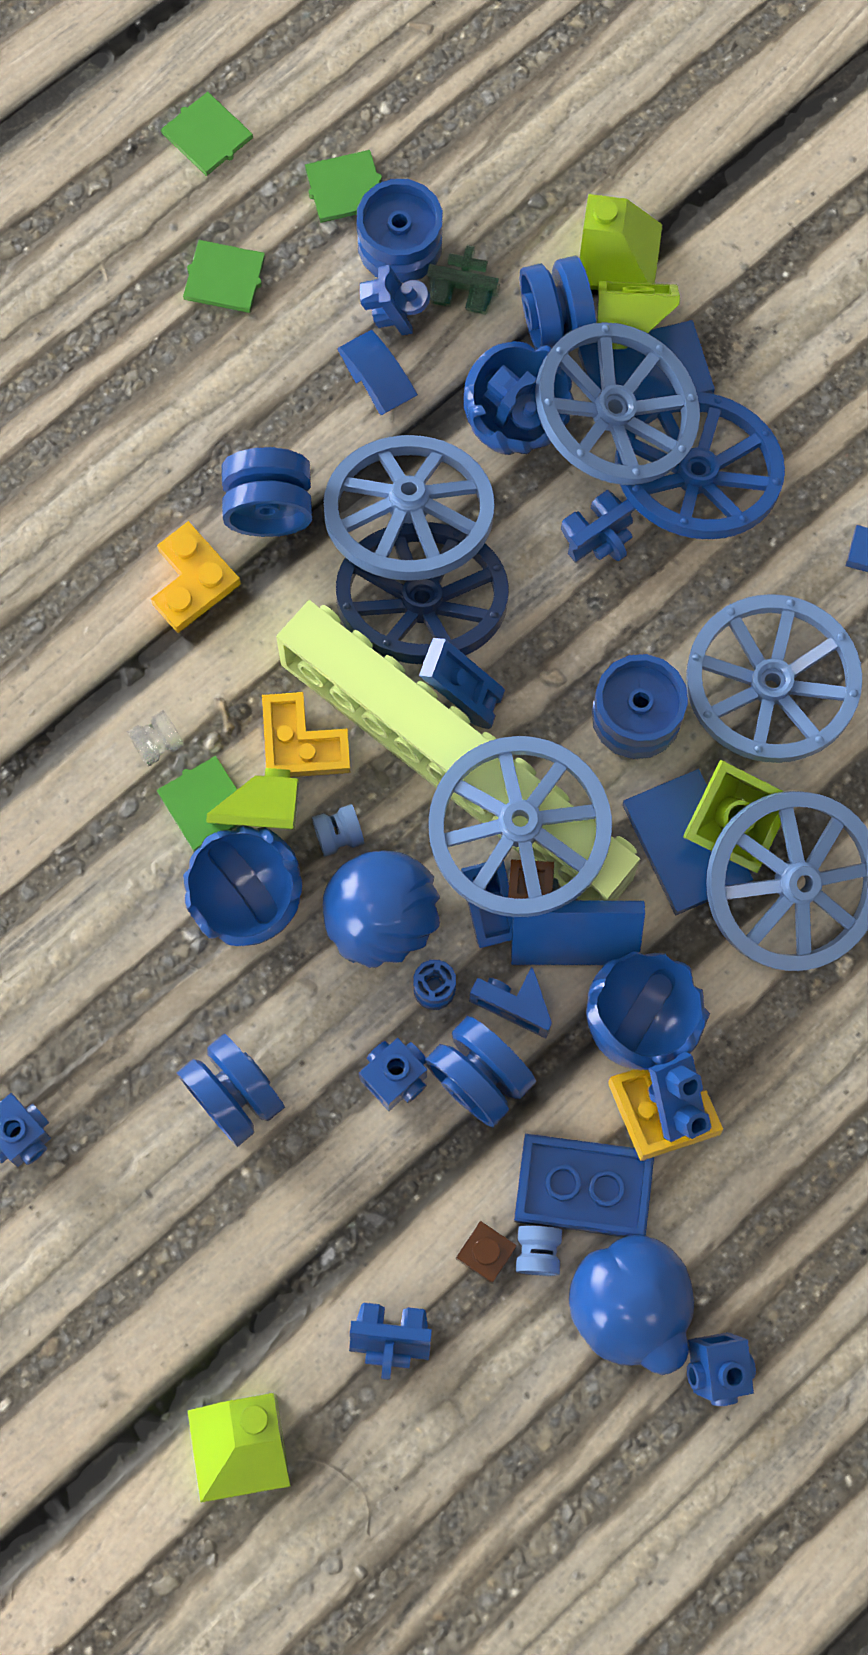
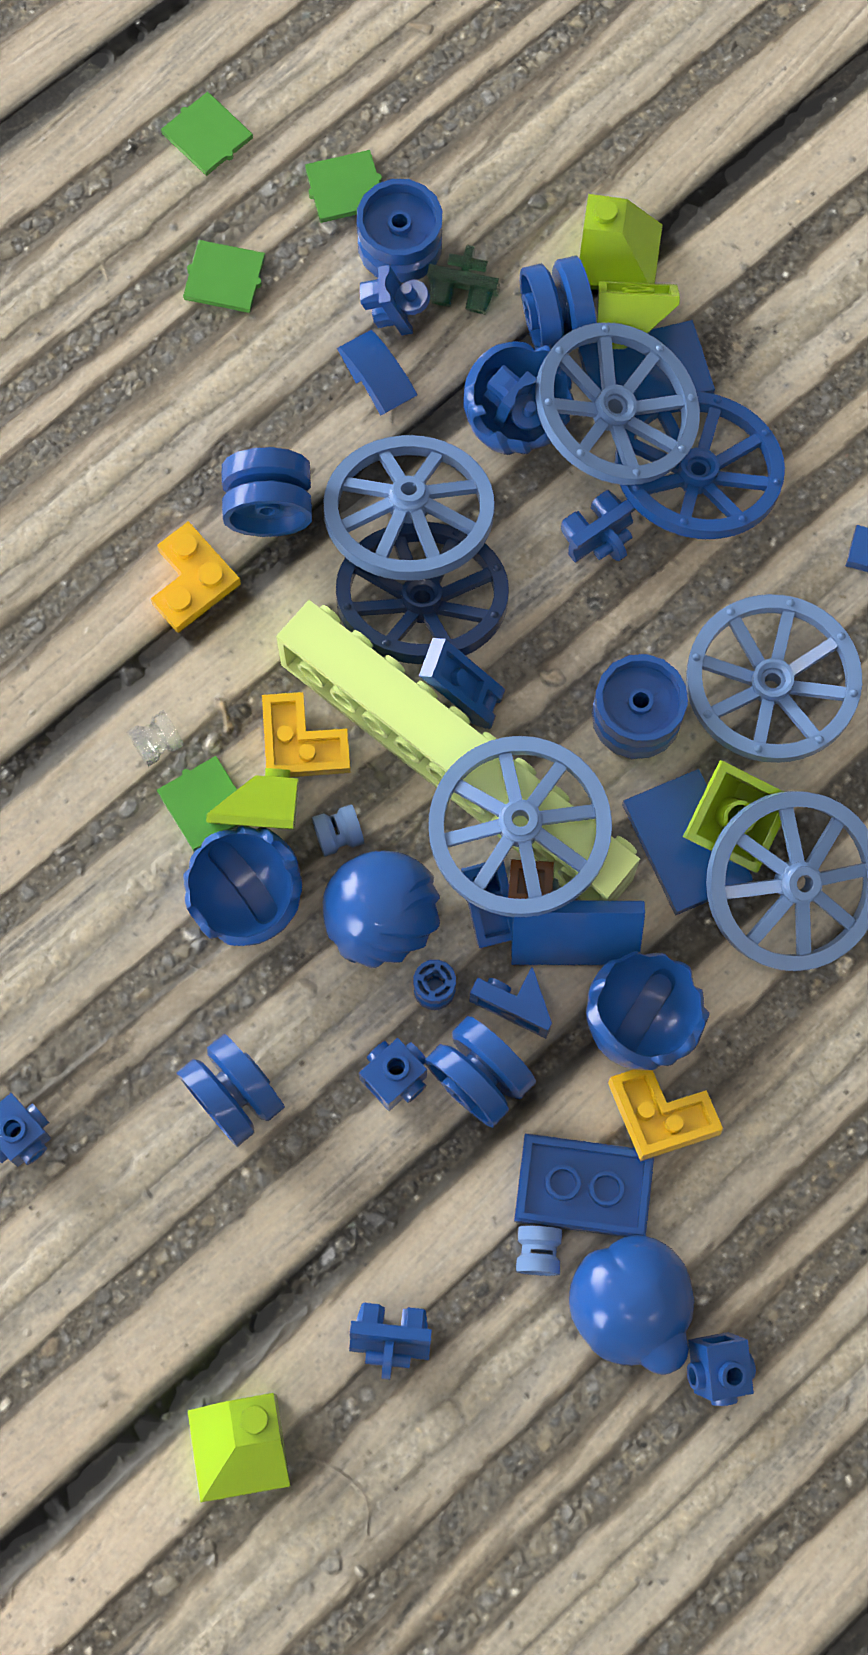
reddish brown plate [456,1221,517,1284] -> none
blue hips [648,1051,711,1142] -> none

